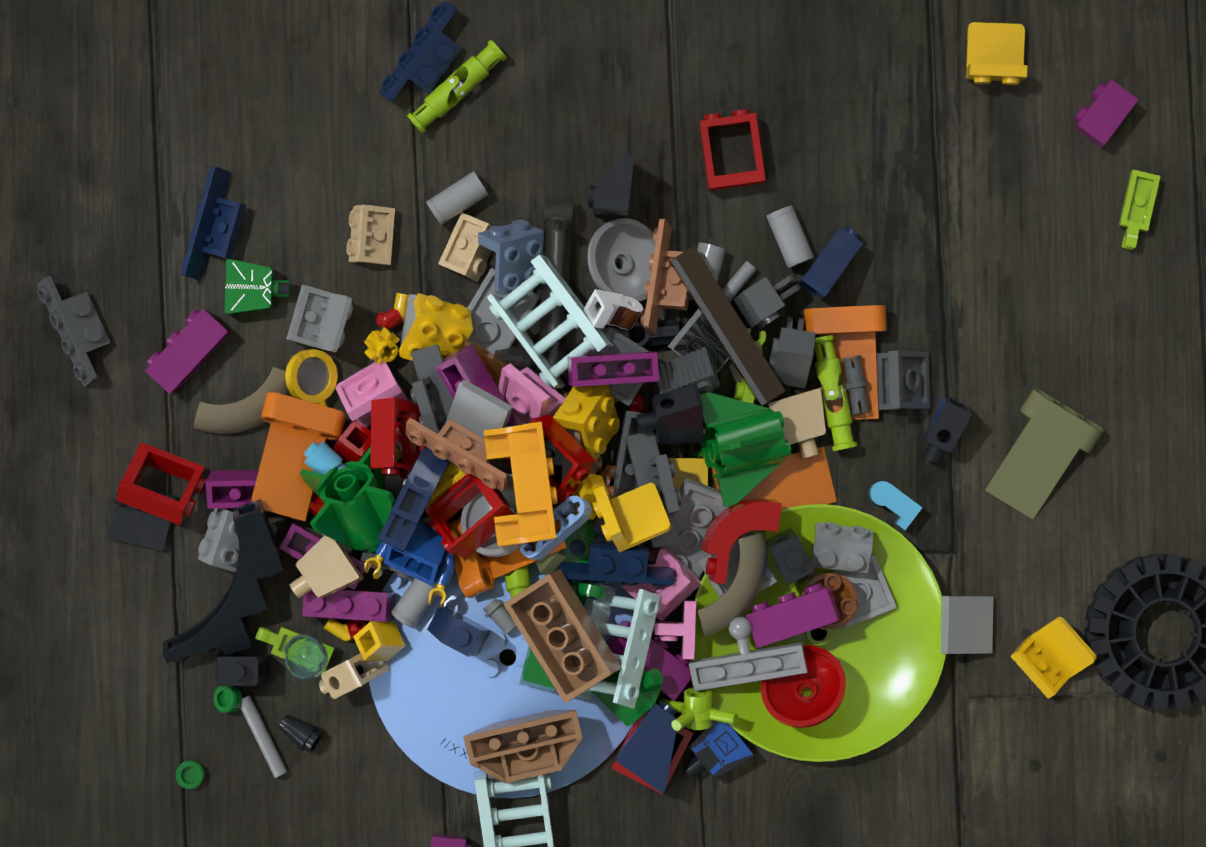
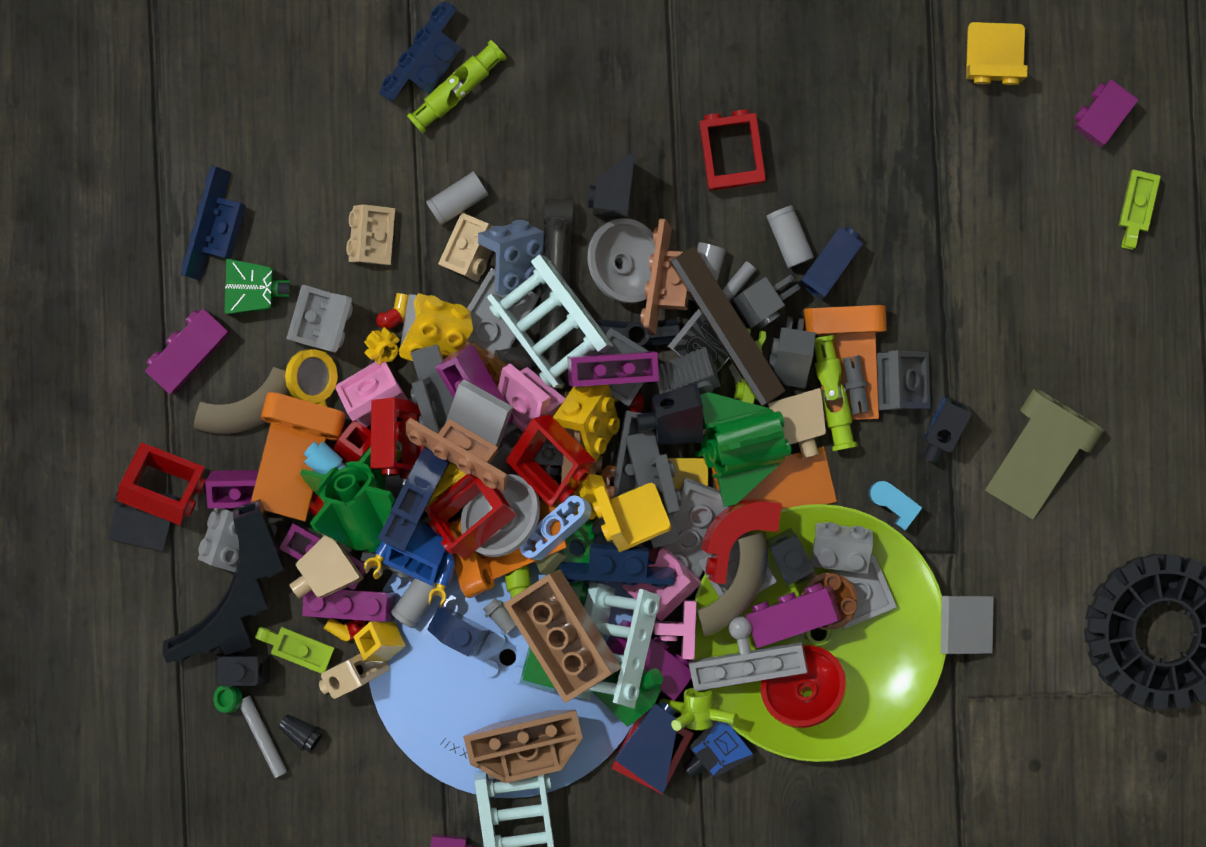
dark grey bracket [37,276,110,387] -> none
green tile [176,760,205,789] -> none
clear light blue hair [284,634,328,680] -> none
light orange bracket [483,422,557,548] -> none
green tile [577,583,607,601] -> none
white leg [584,289,643,330] -> none
yellow bracket [1010,617,1097,699] -> none

